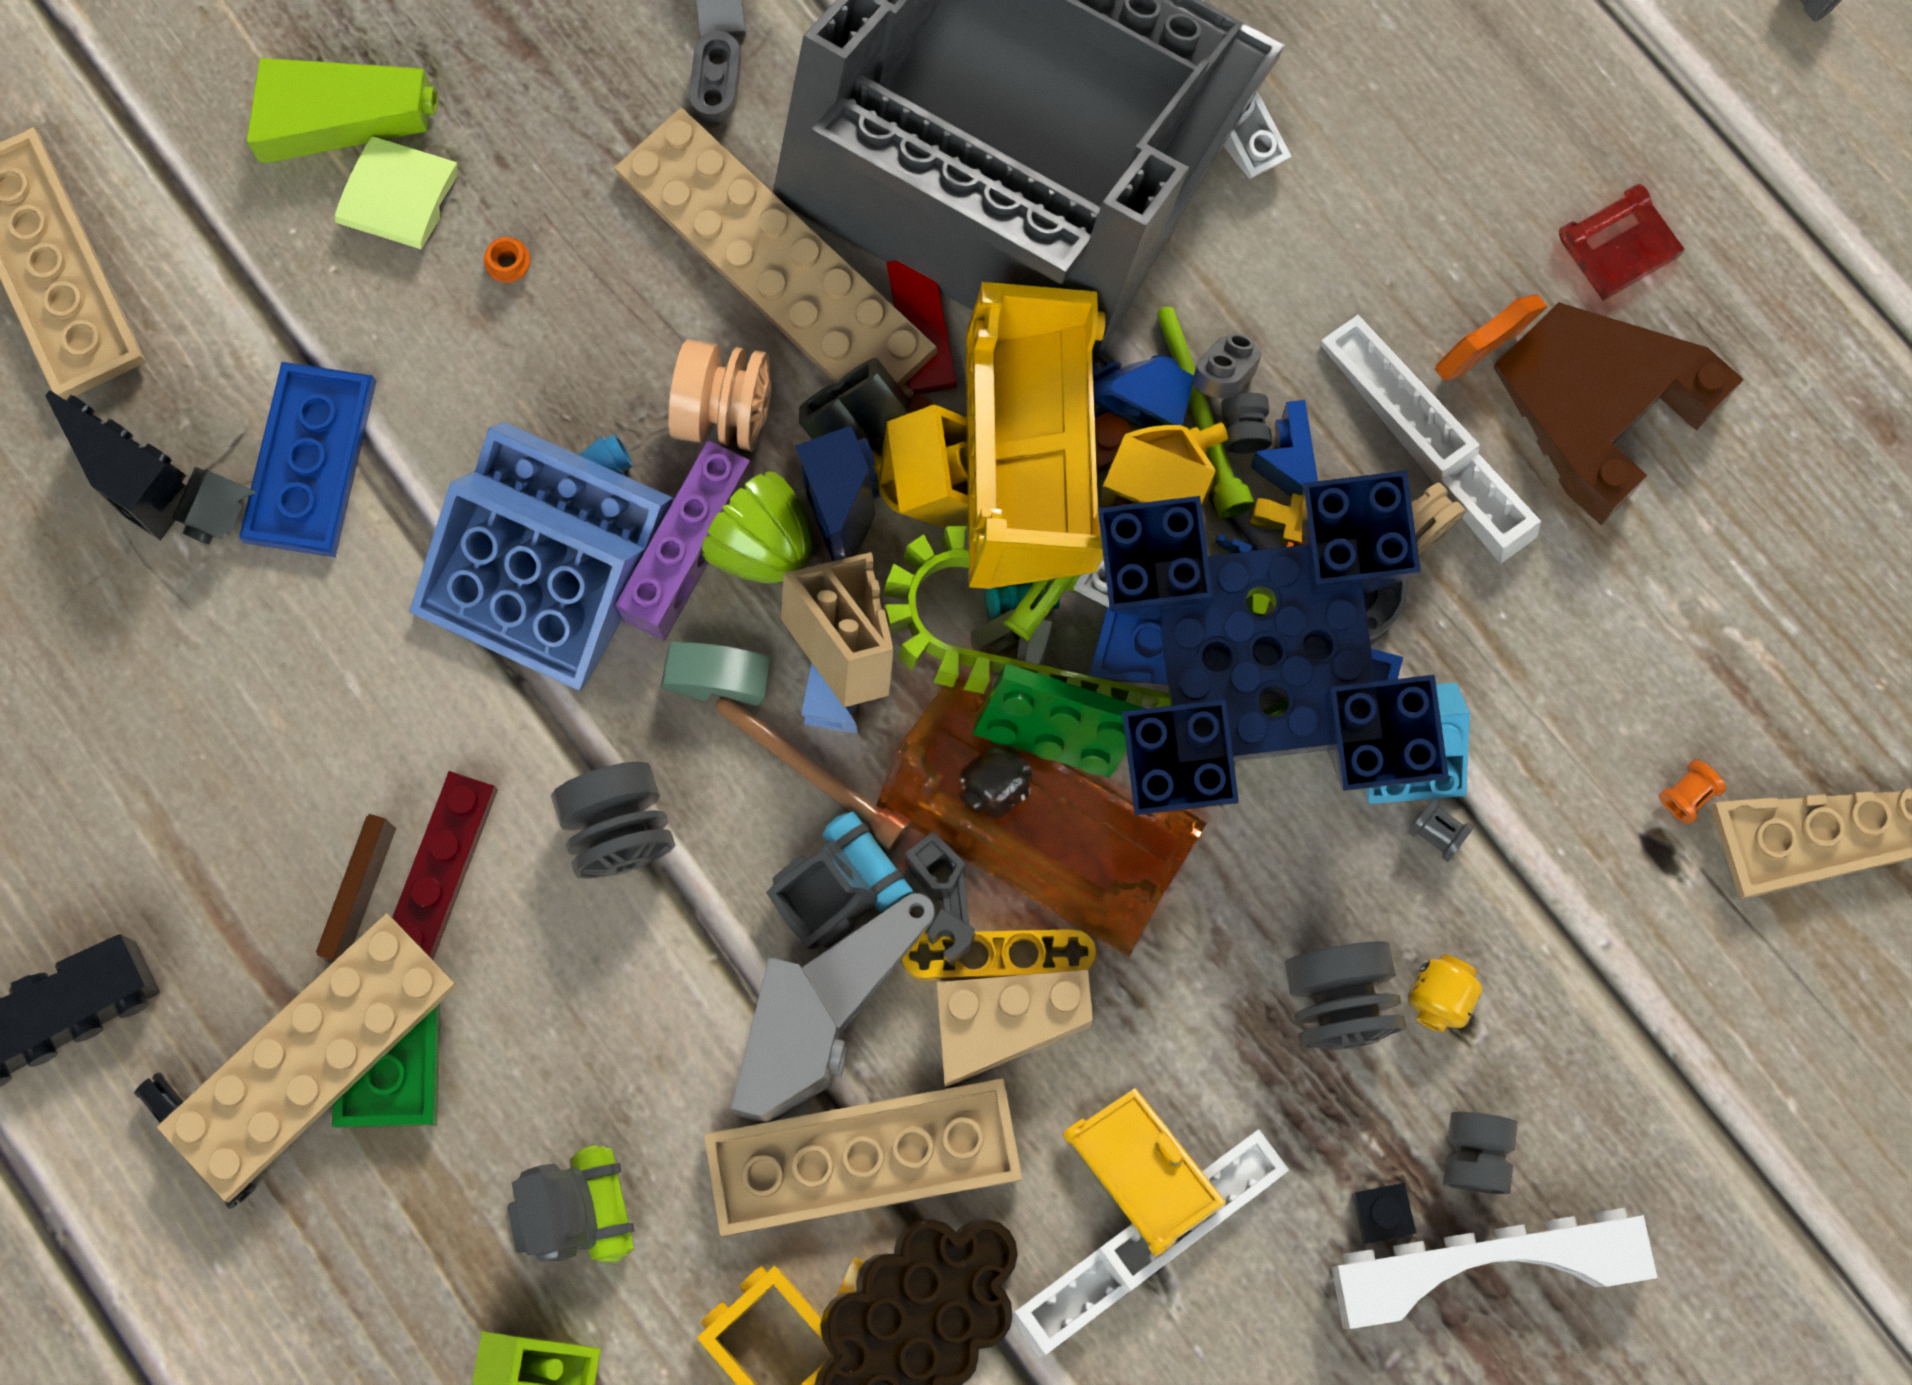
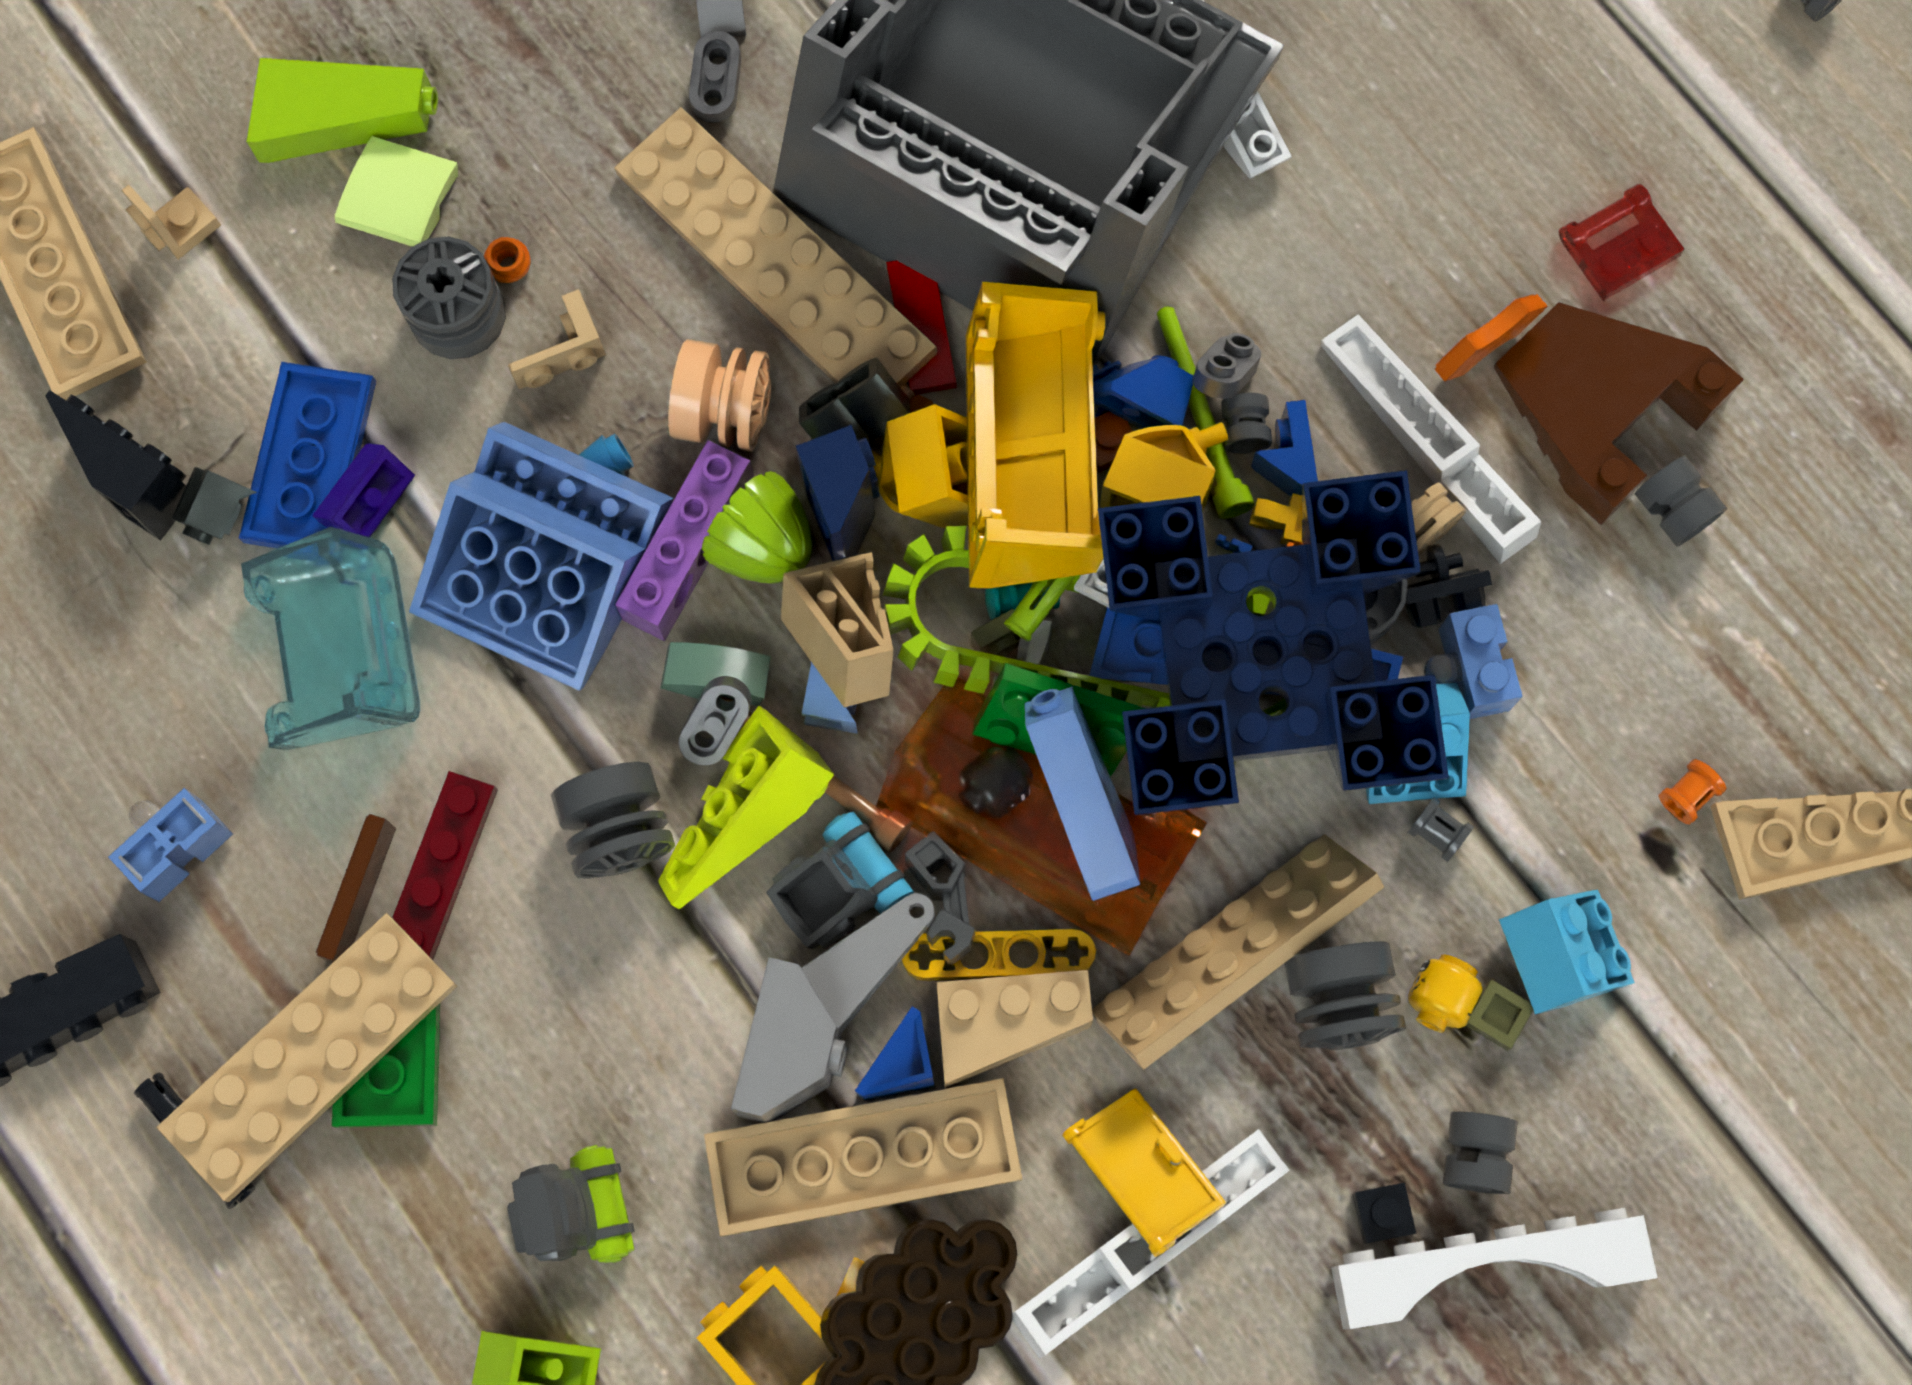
none -> medium blue piece [108,788,233,902]
none -> tan bracket [121,185,221,260]
none -> clear light blue windscreen [241,527,421,750]
none -> dark purple slope [313,443,415,549]
none -> dark grey wheel [392,236,506,359]
none -> tan bracket [508,289,606,389]
none -> neon yellow wedge [658,706,834,909]
none -> flat silver plate [679,676,751,765]
none -> blue slope [855,1006,935,1101]
none -> medium blue slope [1025,687,1140,901]
none -> tan plate [1092,834,1384,1070]
none -> black hips [1405,544,1492,628]
none -> medium blue piece [1424,604,1523,719]
none -> olive plate [1466,979,1533,1051]
none -> medium azure slope [1499,889,1635,1015]
none -> dark grey wheel [1634,455,1727,547]

